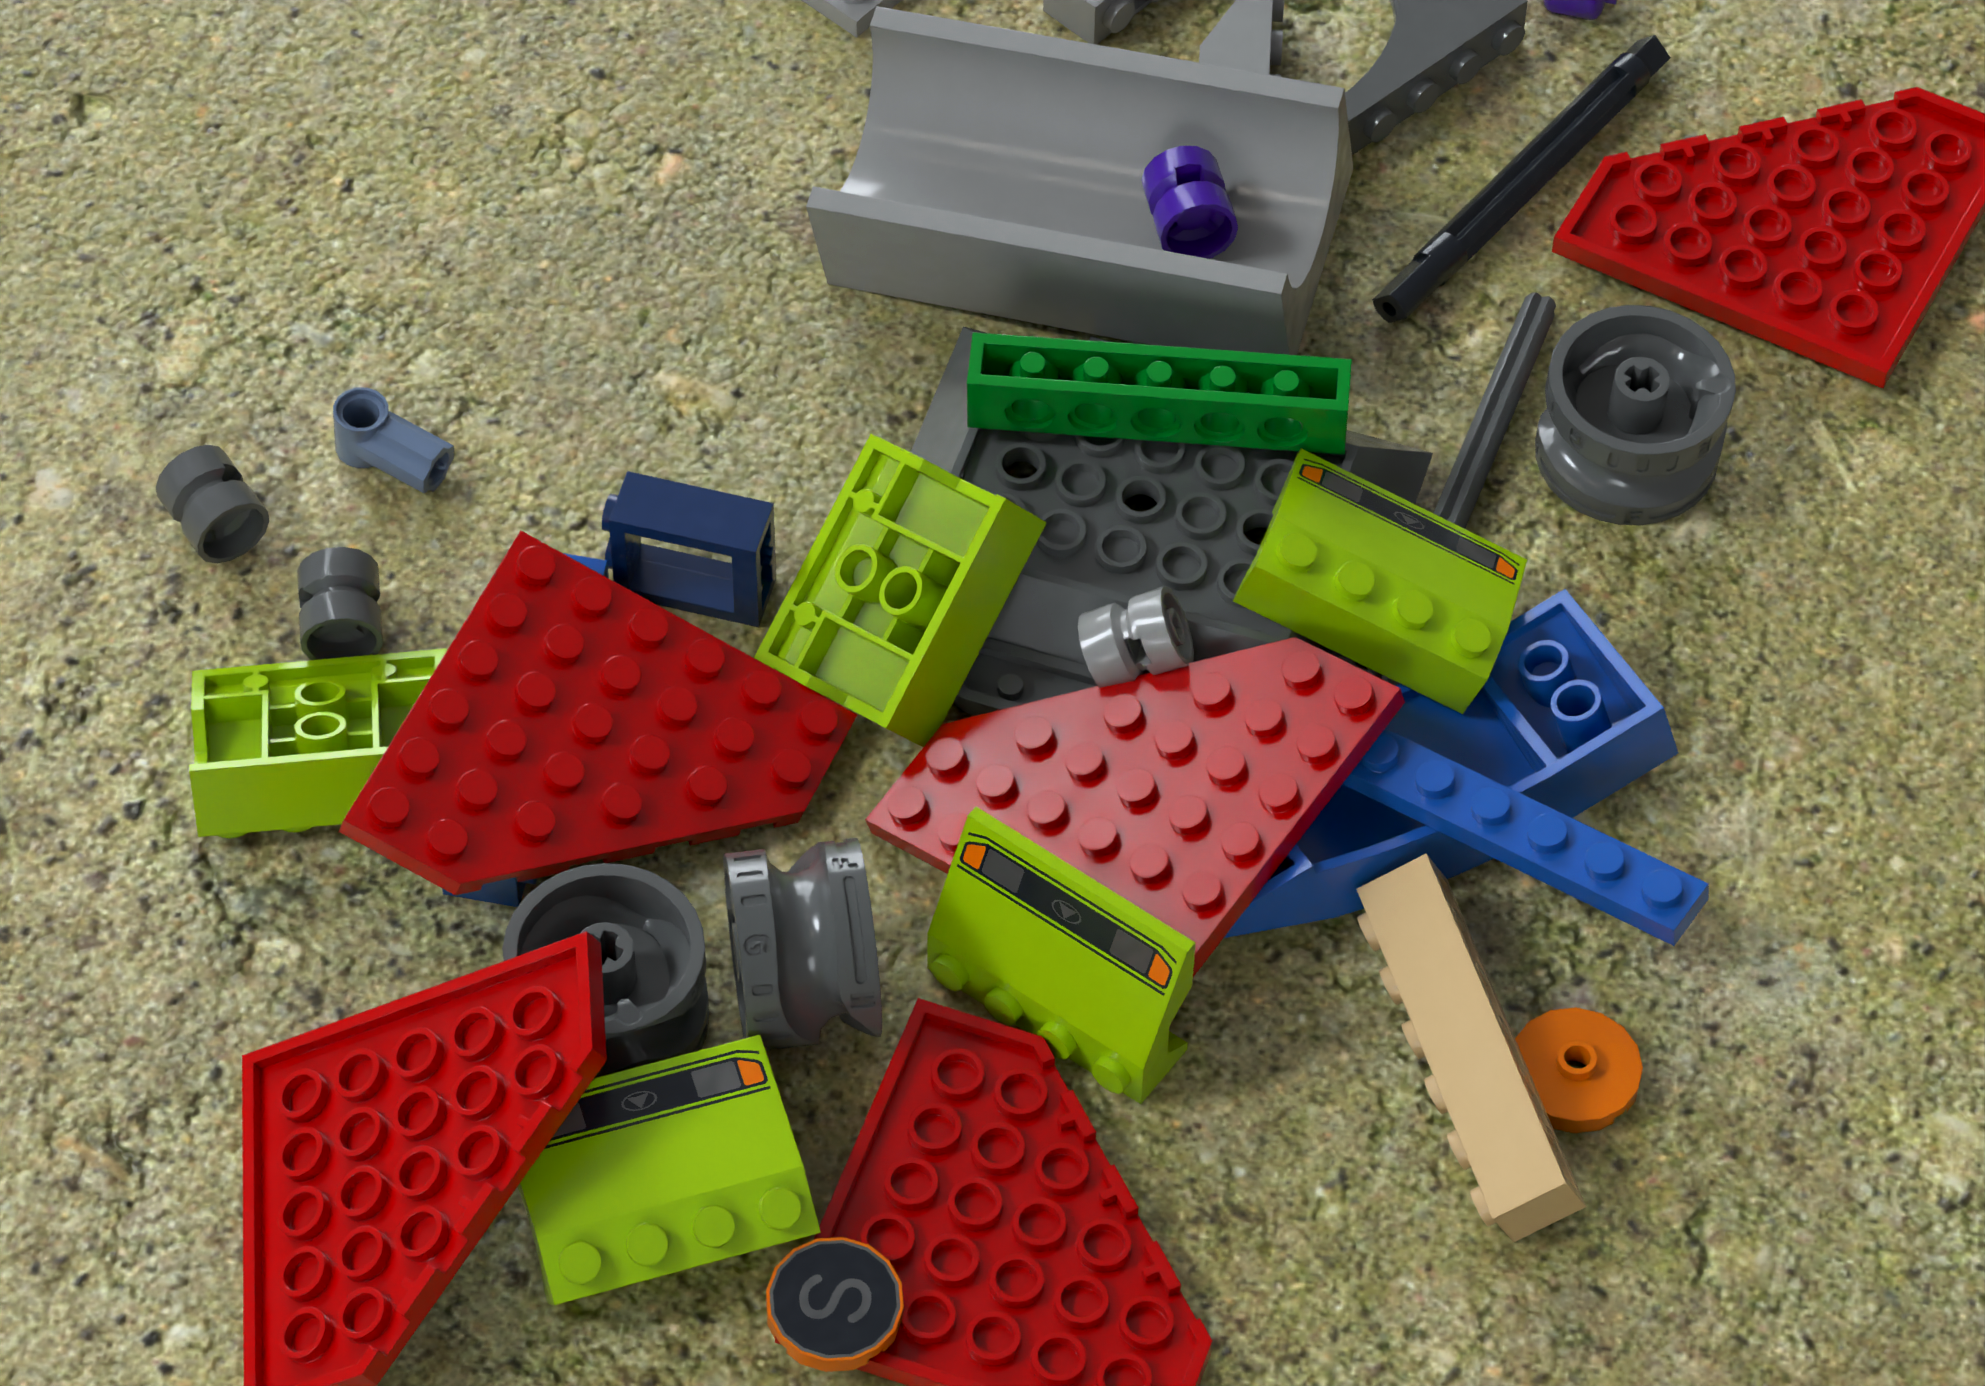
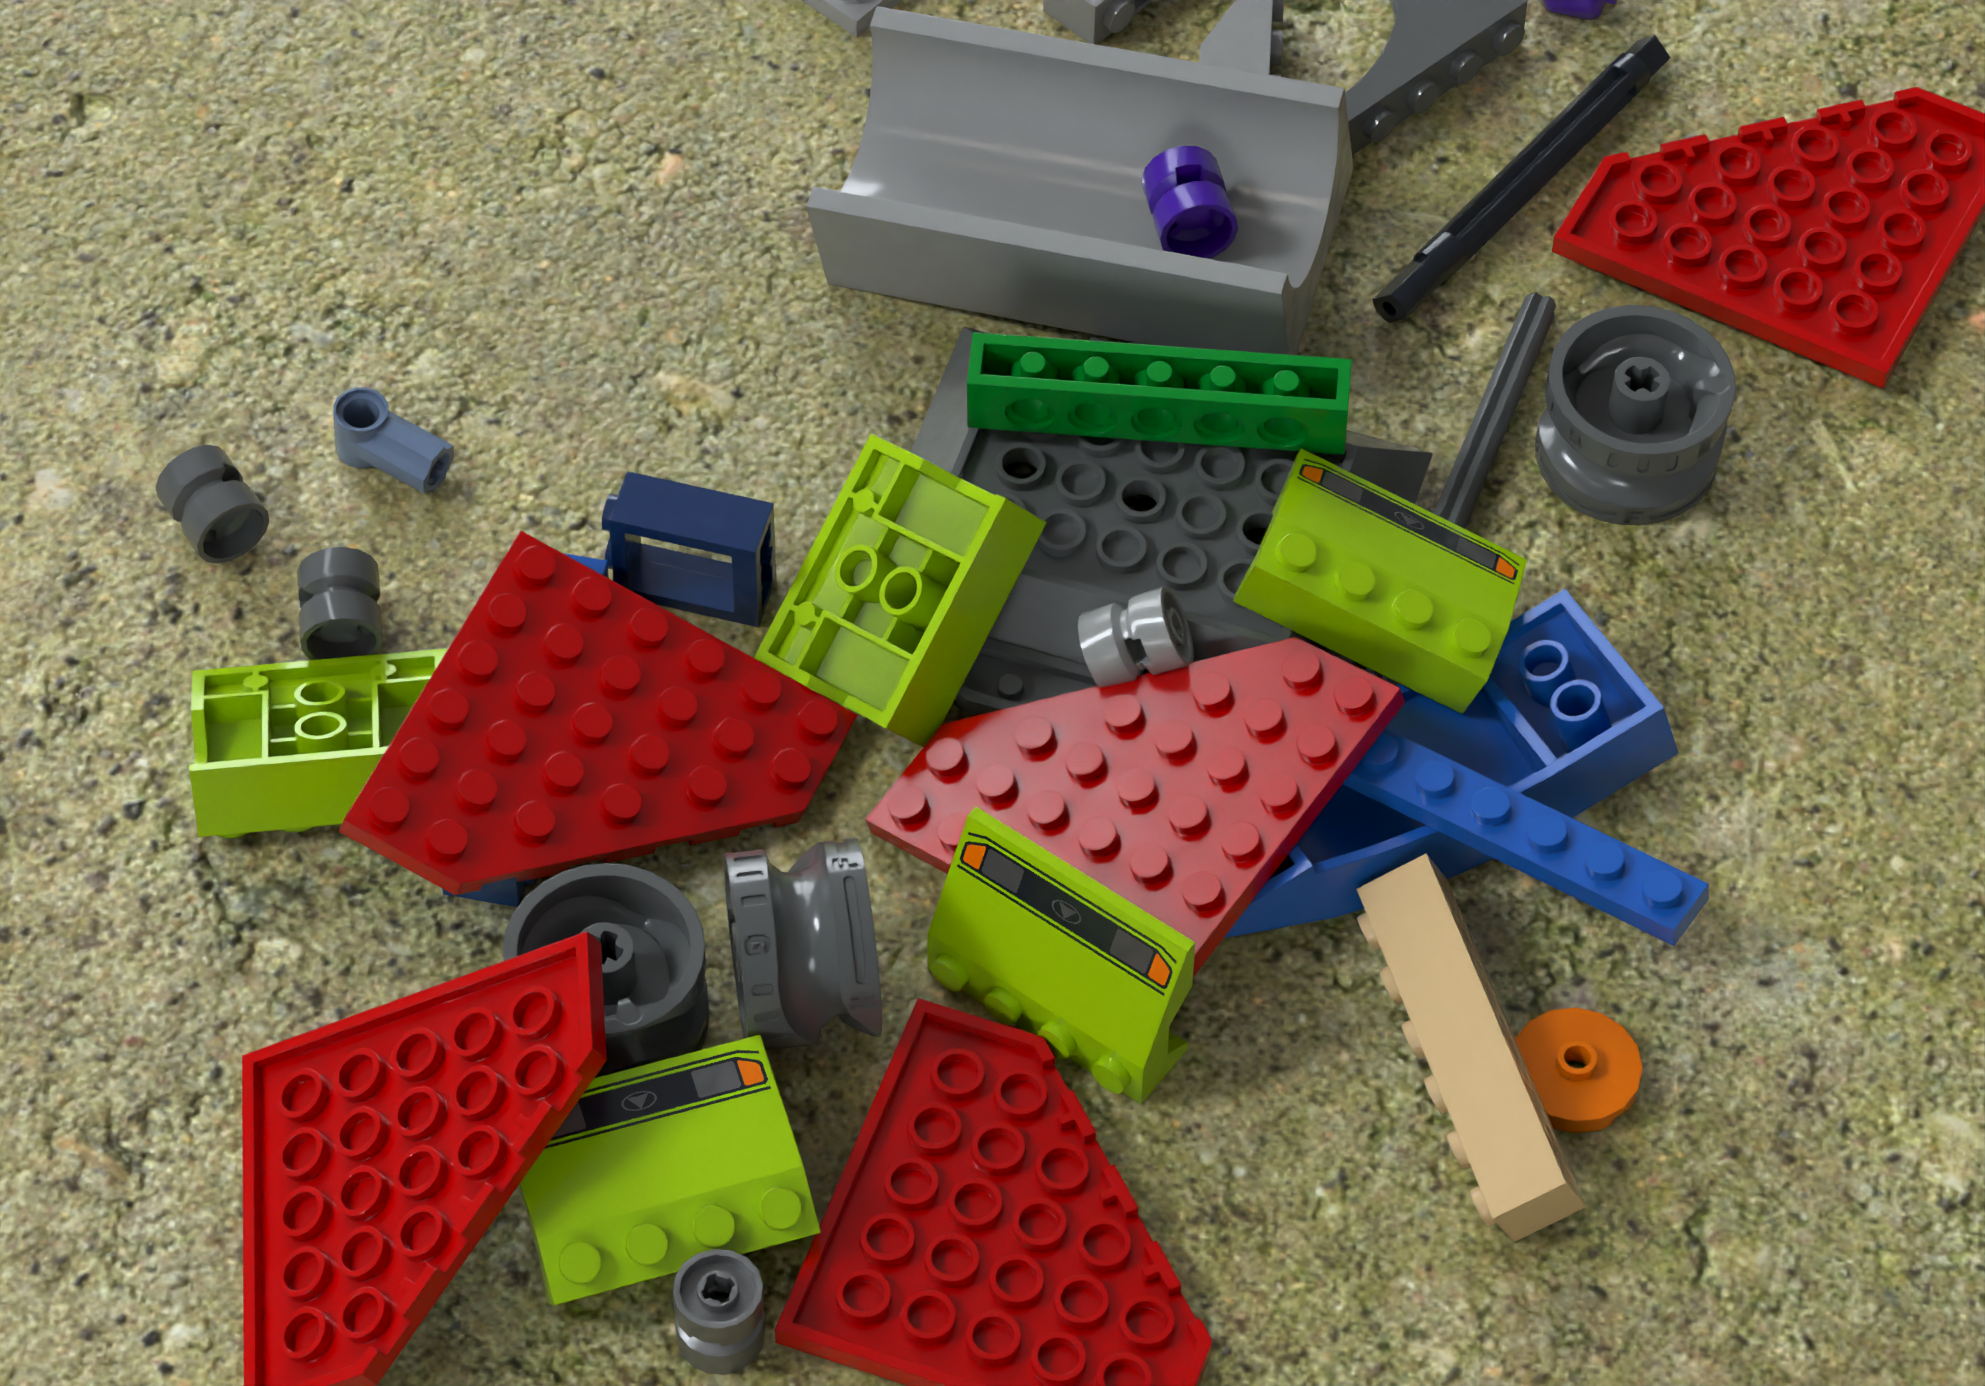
black tile [766,1237,904,1372] -> none
none -> flat silver wheel [673,1249,765,1375]

